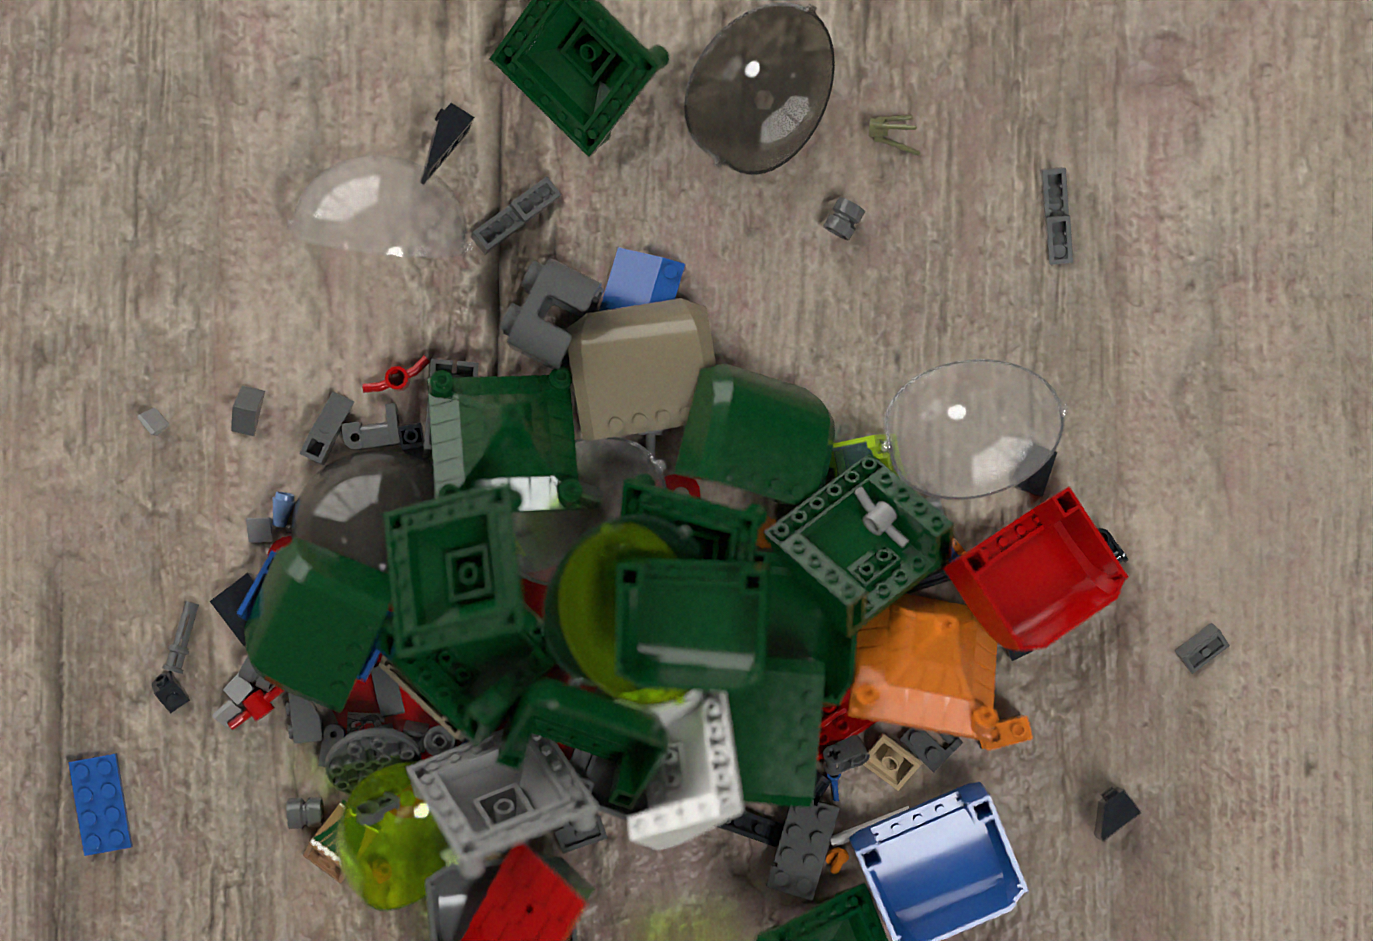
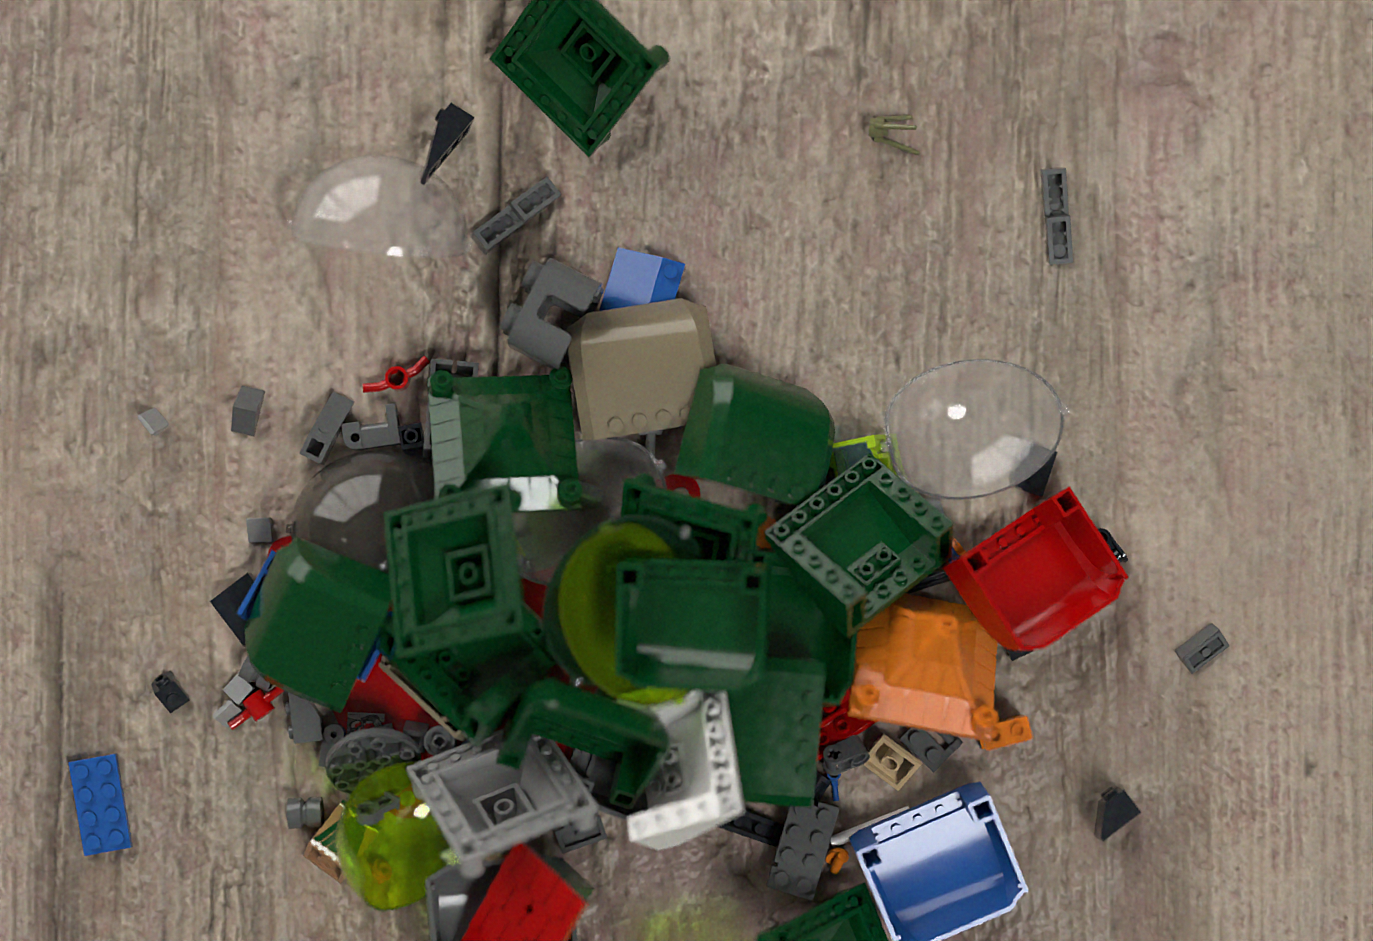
dark grey pin [162,601,199,674] -> none
medium blue cone [272,492,296,528] -> none
dark grey slope [371,667,405,718] -> none
clear smoke windscreen [684,3,835,175] -> none
dark grey wheel [823,197,866,241] -> none
light grey piece [855,487,909,548] -> none

